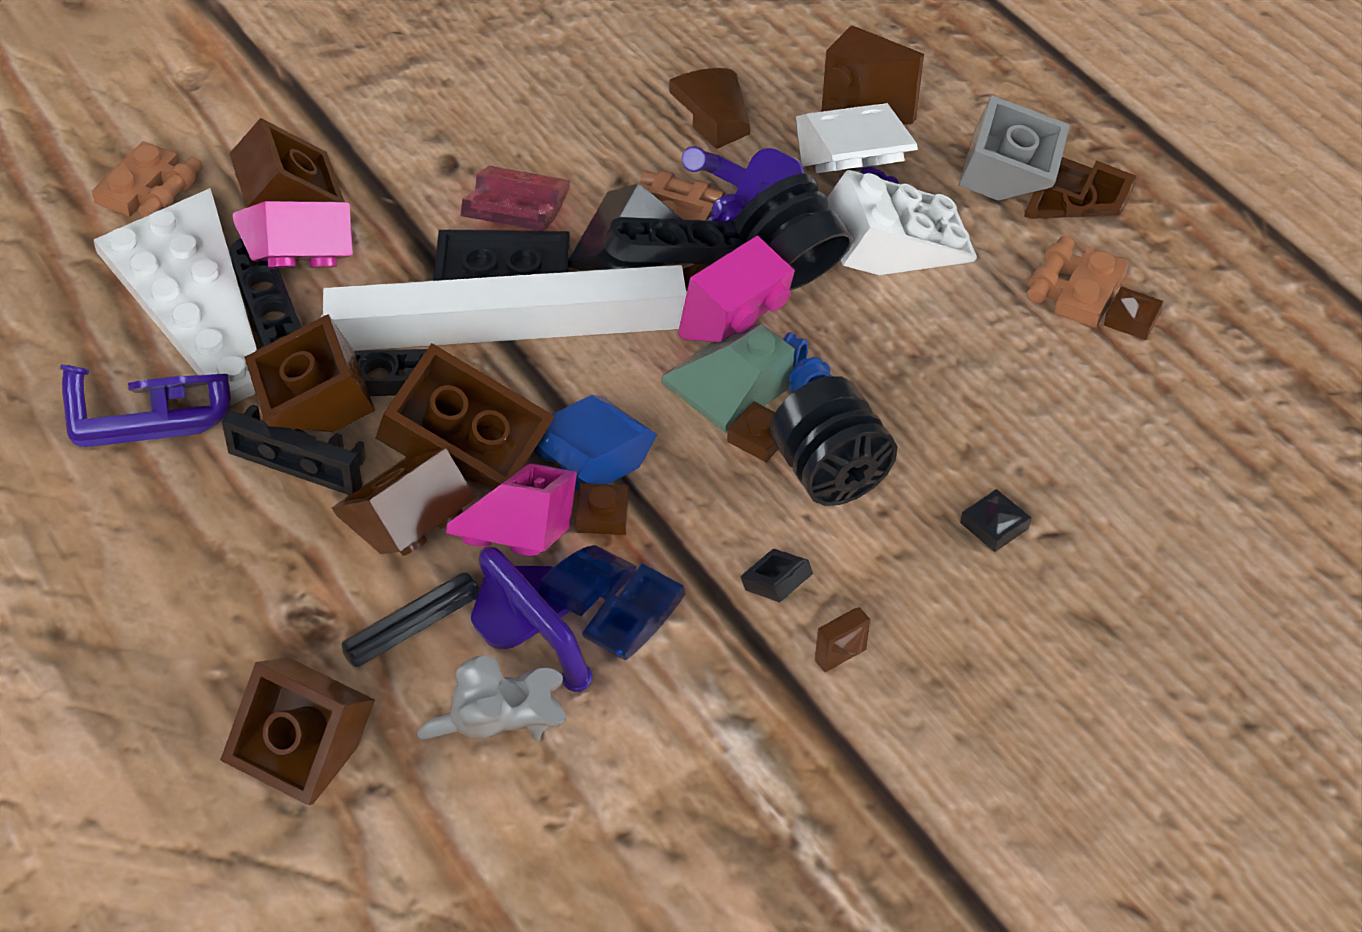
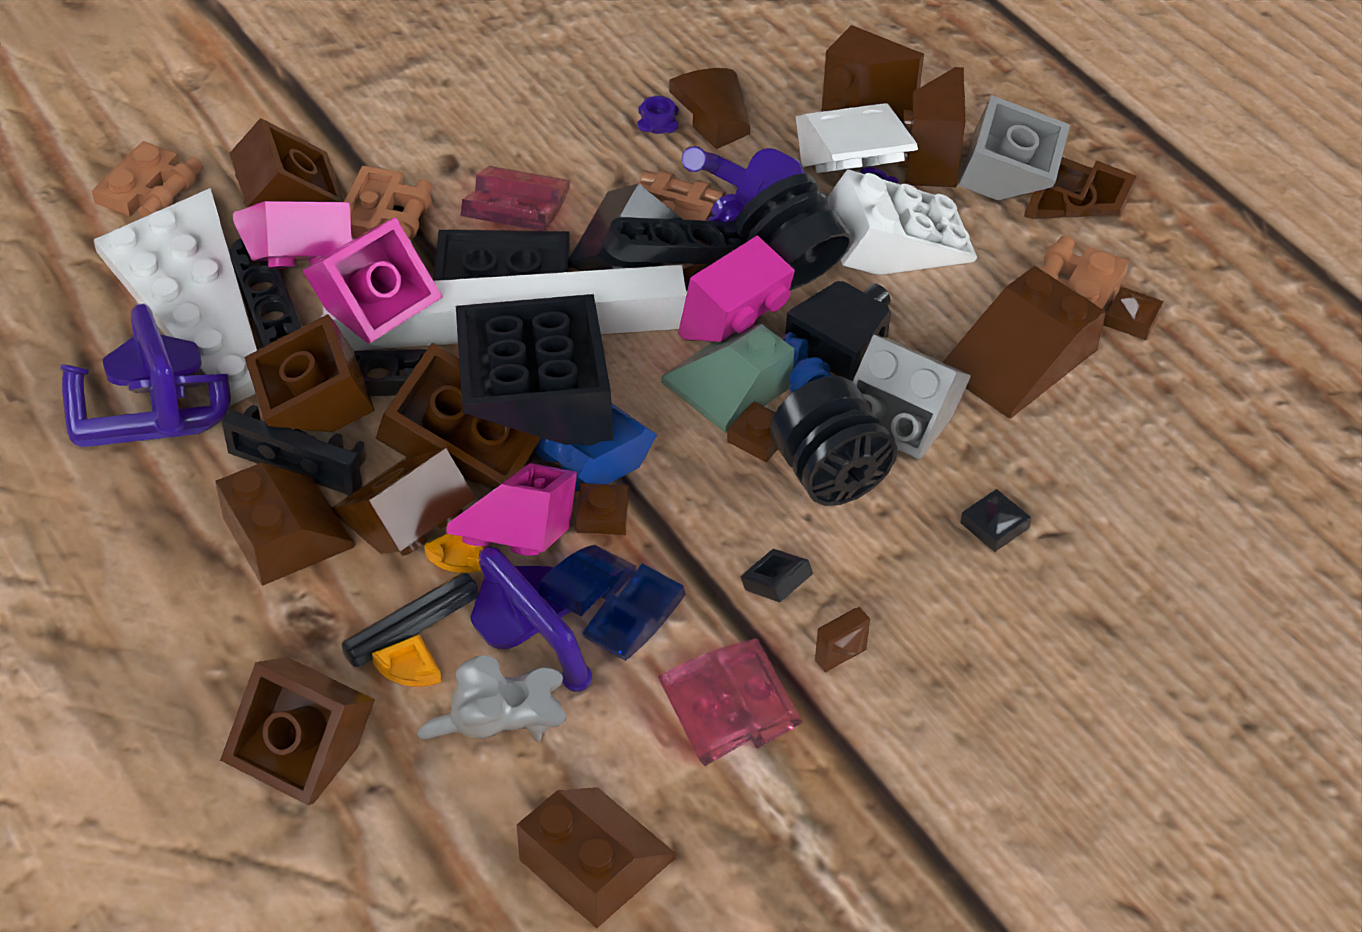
none -> dark purple piece [103,303,202,436]
none -> reddish brown slope [215,463,354,586]
none -> dark pink slope [302,217,443,344]
none -> nougat plate [344,166,433,240]
none -> light orange tile [372,634,441,687]
none -> light orange tile [424,534,485,573]
none -> black slope [455,294,614,446]
none -> reddish brown slope [517,787,675,928]
none -> dark purple plate [637,96,679,134]
none -> clear pink slope [658,639,803,766]
none -> black torso [785,281,891,382]
none -> light grey slope [853,334,971,459]
none -> reddish brown slope [898,67,966,188]
none -> reddish brown slope [942,266,1106,419]

